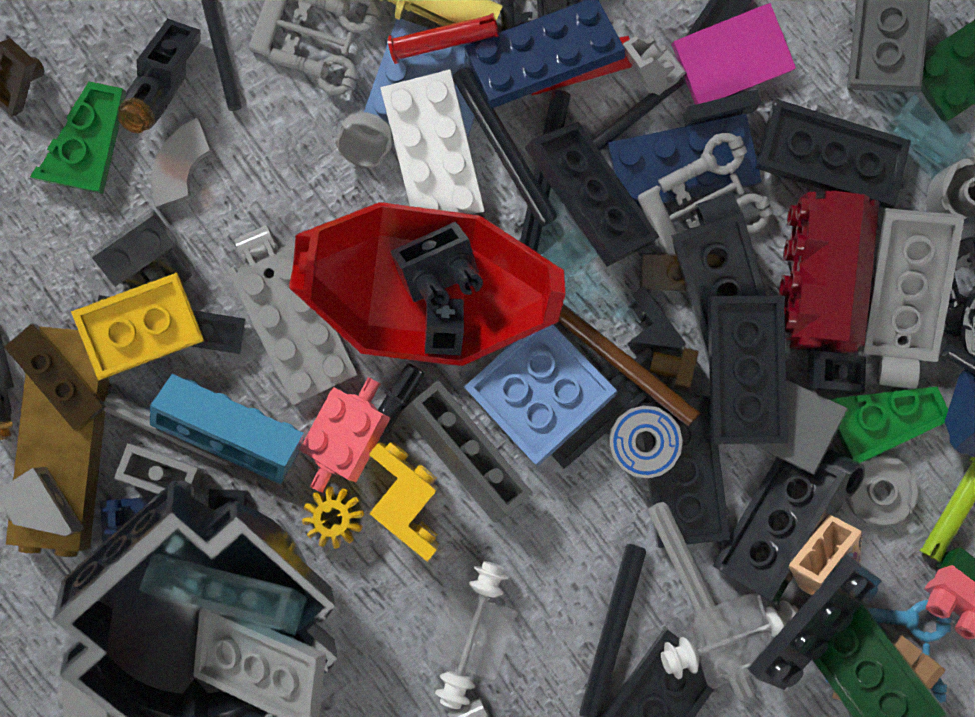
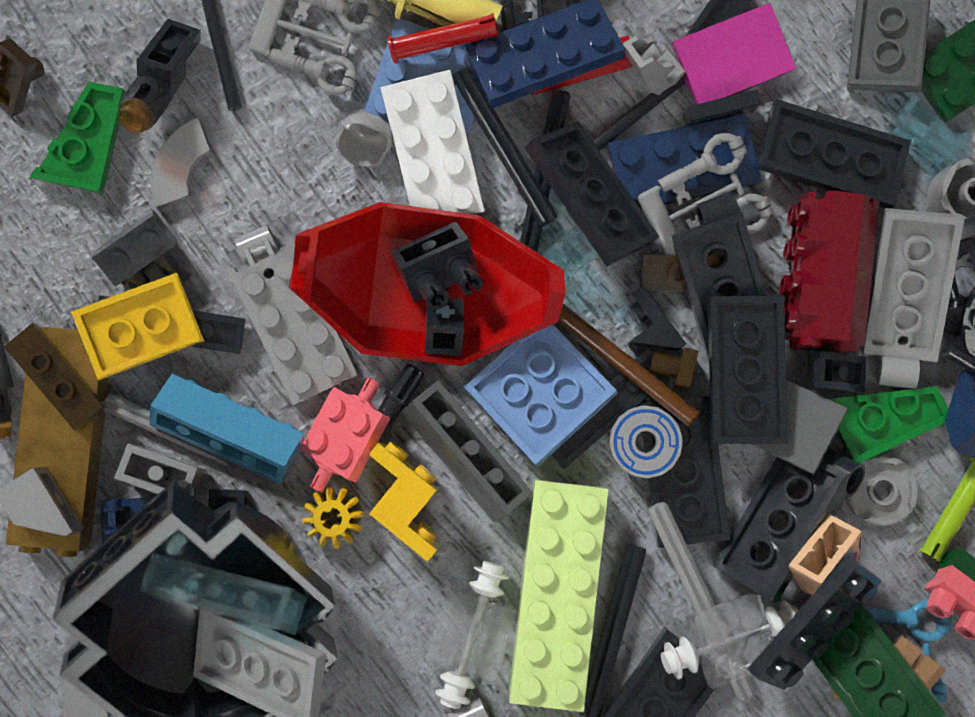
none -> yellowish green brick [509,479,608,712]

